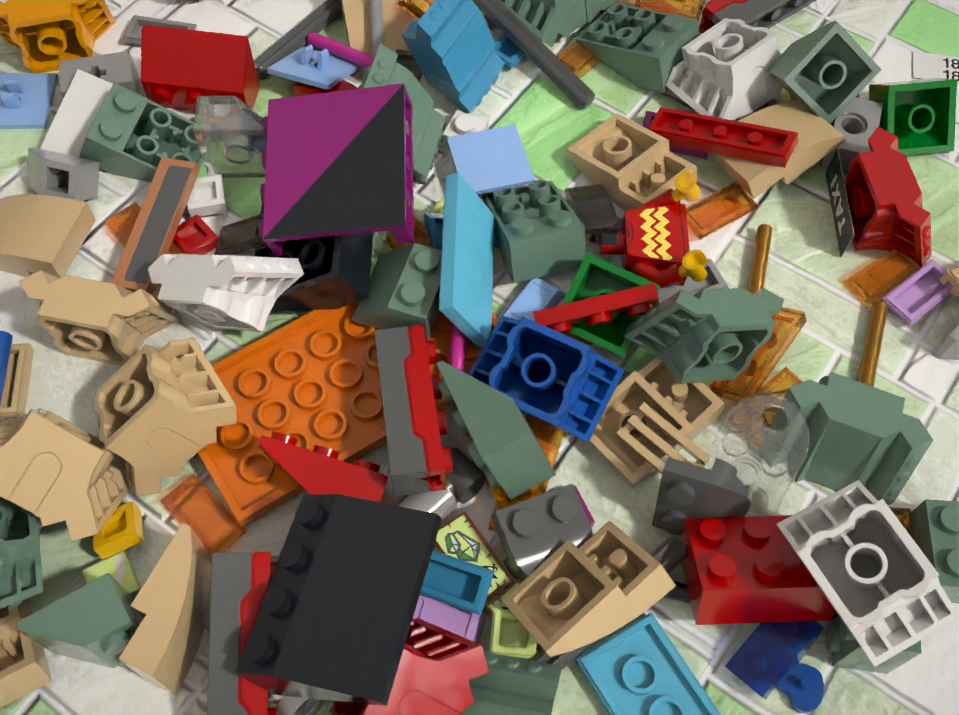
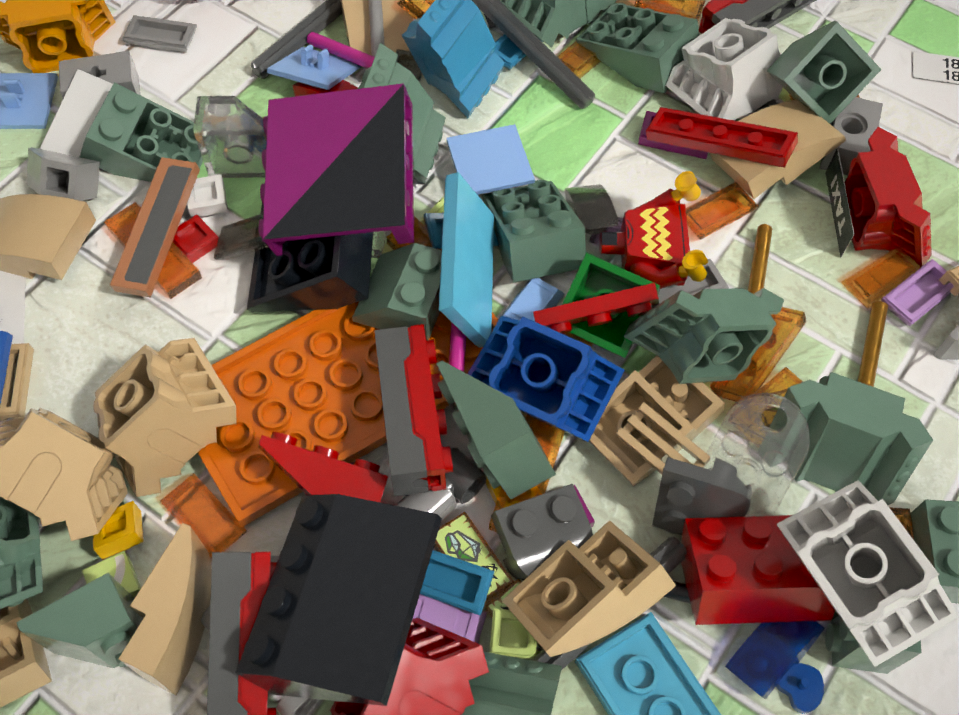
tan slope [19,270,182,366] -> none
red slope [141,24,260,116] -> none
white slope [148,254,304,332] -> none
white plate [443,110,489,145] -> none
tan slope [567,113,697,212] -> none
green slope [869,78,957,156] -> none

